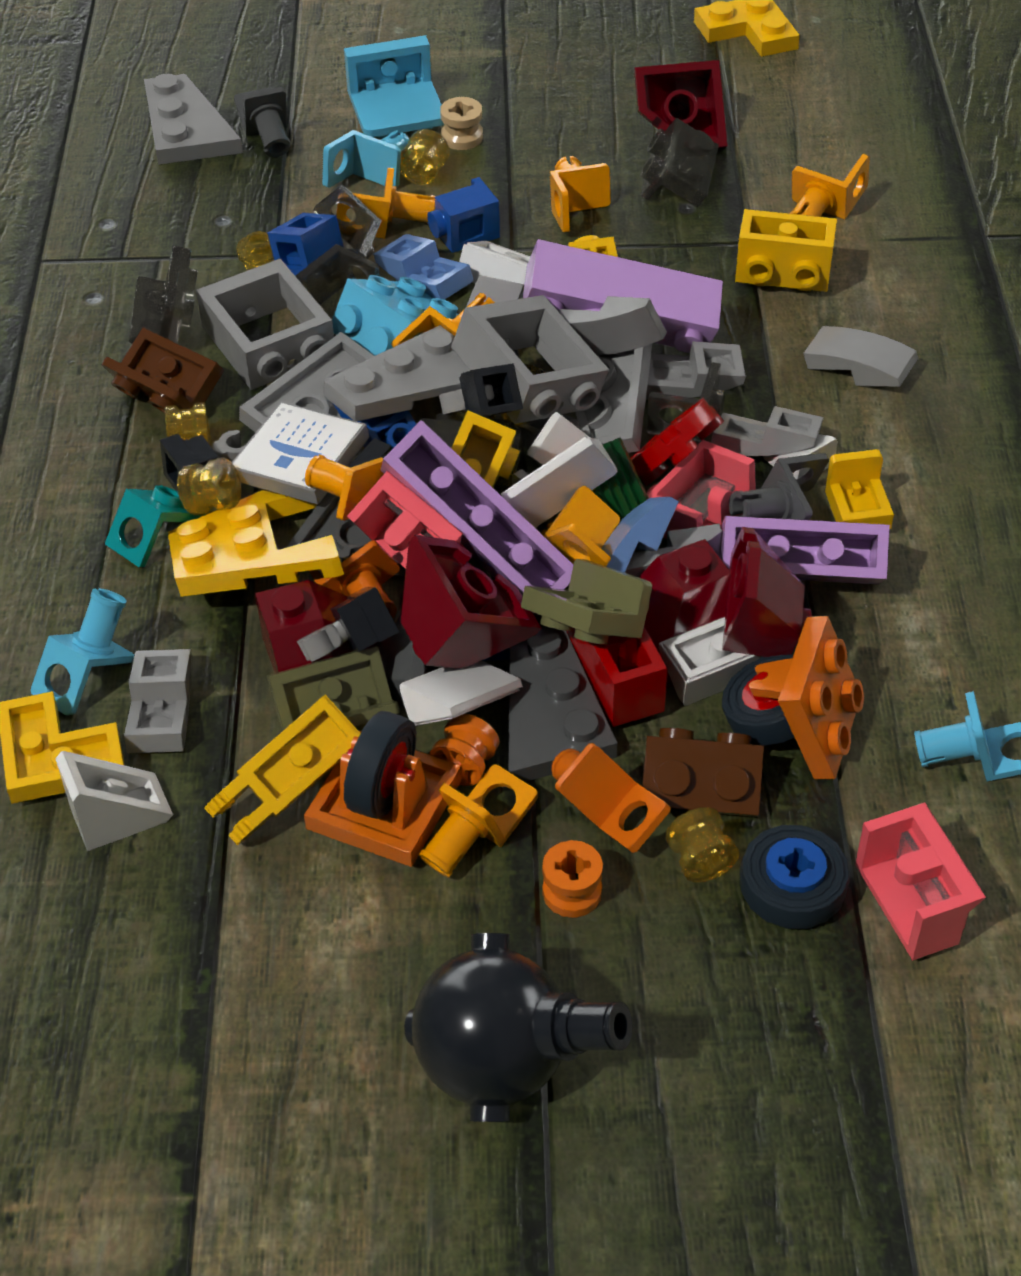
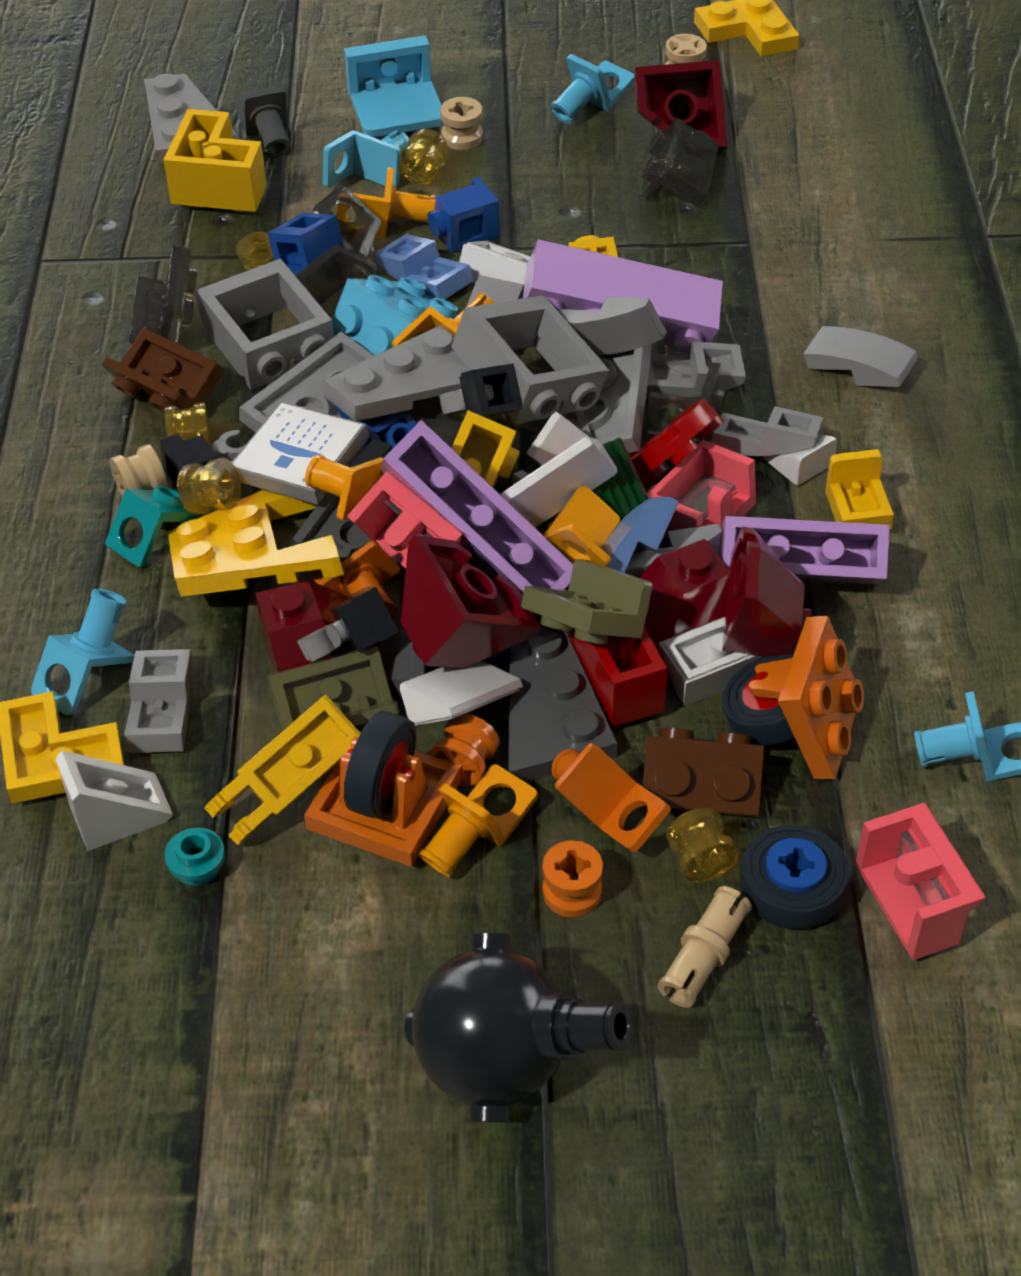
light orange bracket [550,156,611,233] -> none
dark grey bracket [729,453,829,520] -> none
yellow brick [735,209,837,292] -> none
light orange bracket [789,154,870,220] -> none
none -> tan wheel [109,444,168,498]
none -> yellow brick [163,109,267,212]
none -> teal plate [164,828,225,885]
none -> medium azure bracket [550,54,635,124]
none -> tan pin [657,886,752,1008]
none -> tan wheel [665,34,707,65]

